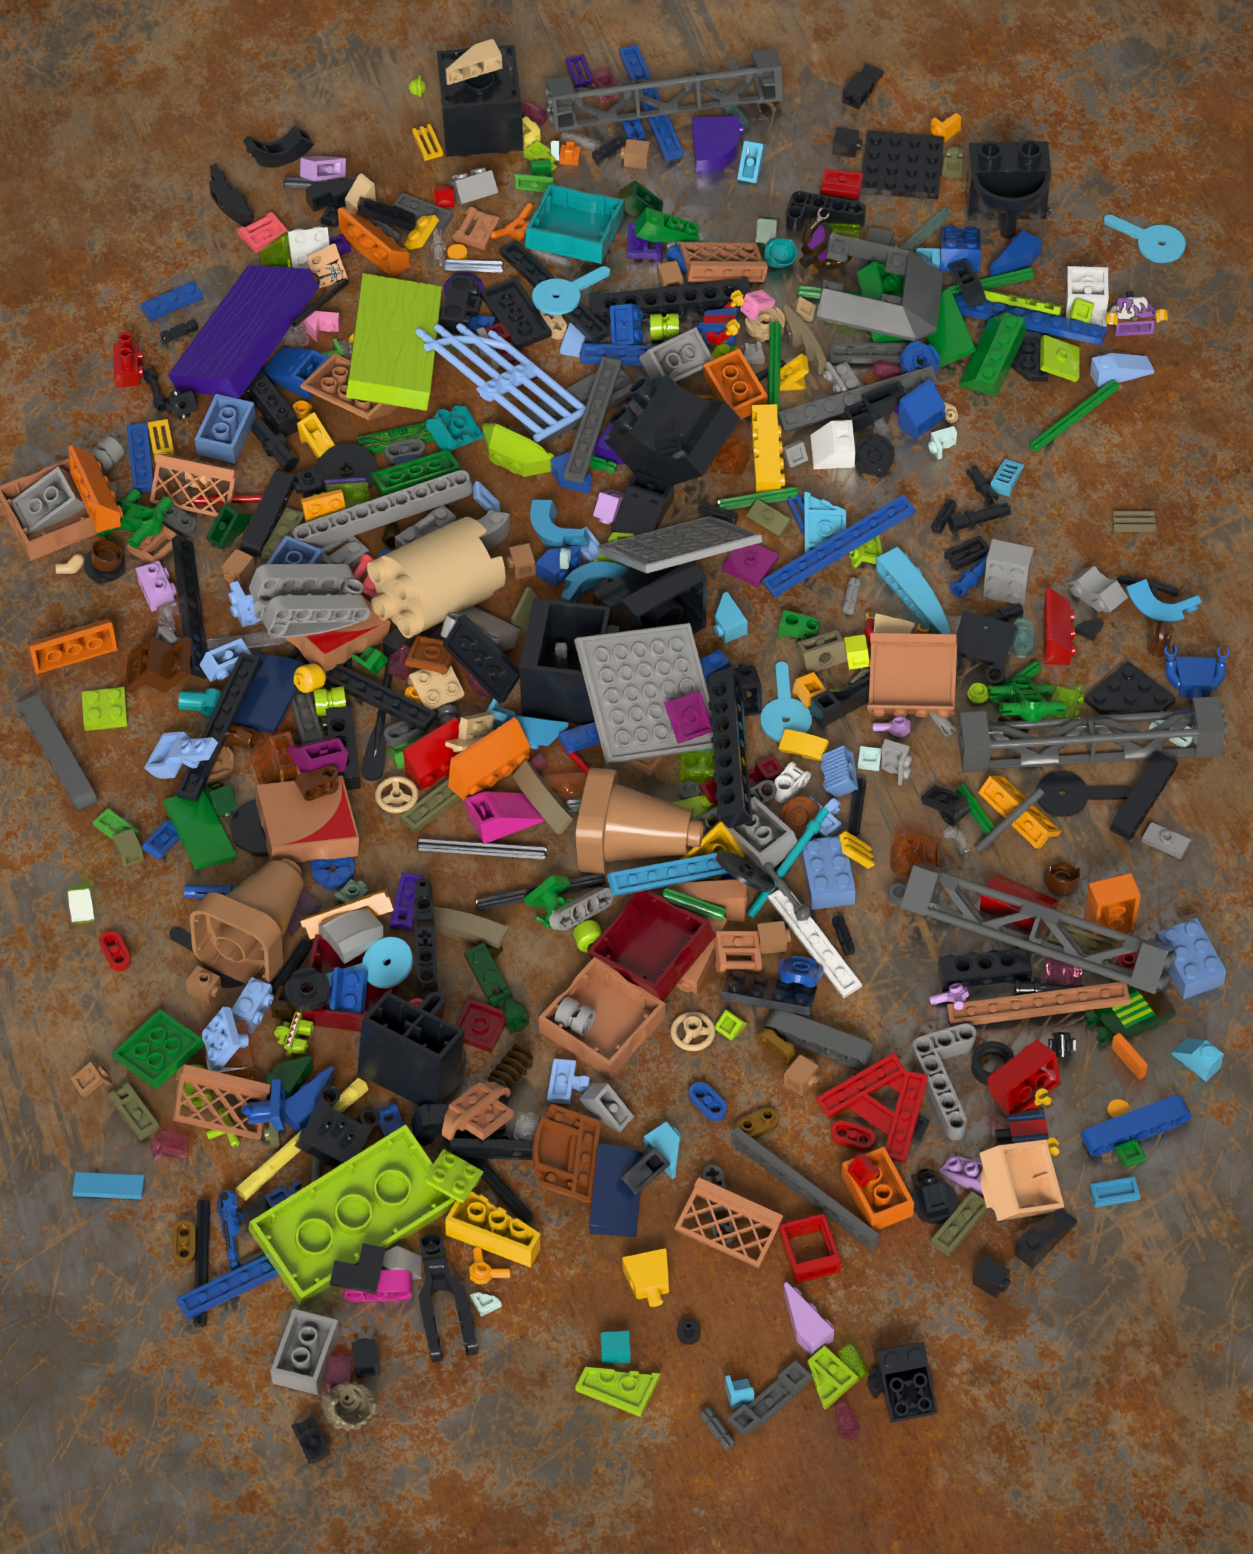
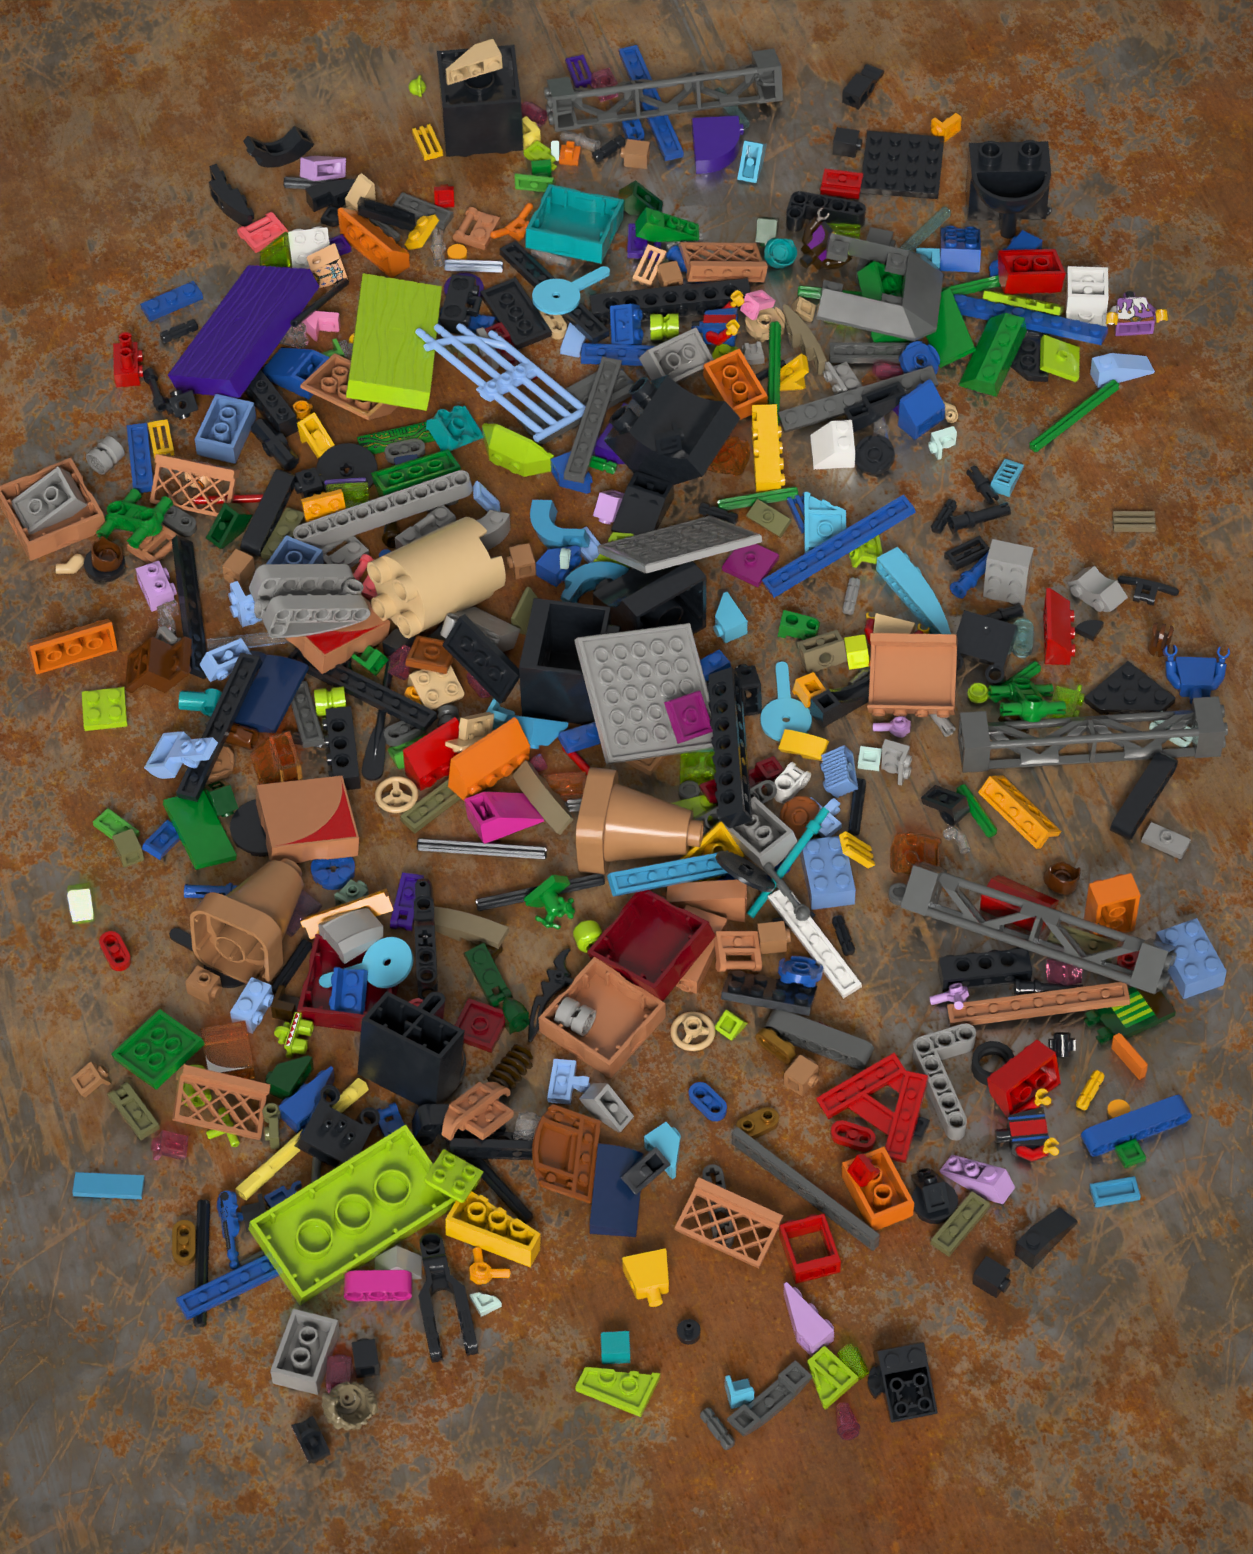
dark grey beam [16,692,98,811] -> none
orange slope [68,445,123,533] -> none
light blue plate [202,1007,249,1071] -> none
blue piece [241,1079,286,1131] -> none
black plate [285,968,330,1011] -> none
magenta slope [287,738,348,775] -> none
yellow head [294,663,326,693] -> none
reddish brown piece [295,765,338,801] -> none
black tile [330,1243,386,1294] -> none
light grey slope [447,167,498,204] -> none
light grey beam [550,887,613,931] -> none
light grey axle [555,642,568,669] -> none
green axle [662,888,726,921] -> none
light grey tile [782,440,808,468] -> none
olive plate [942,146,964,178] -> none
black slope [947,257,987,308] -> none
dark grey bar [975,788,1045,853] -> none
light nougat container [980,1140,1064,1221] -> none
black piece [1036,771,1133,817] -> none
lime tile [1069,298,1094,323] -> none
medium azure piece [1104,215,1186,263] -> none
dark azure arch [1126,579,1202,623] -> none
medium azure slope [1171,1038,1224,1082] -> none
none -> black piece [528,948,574,1042]
none -> light nougat tile [633,244,666,288]
none -> red slope [998,249,1066,294]
none -> yellow axle [1076,1070,1104,1111]

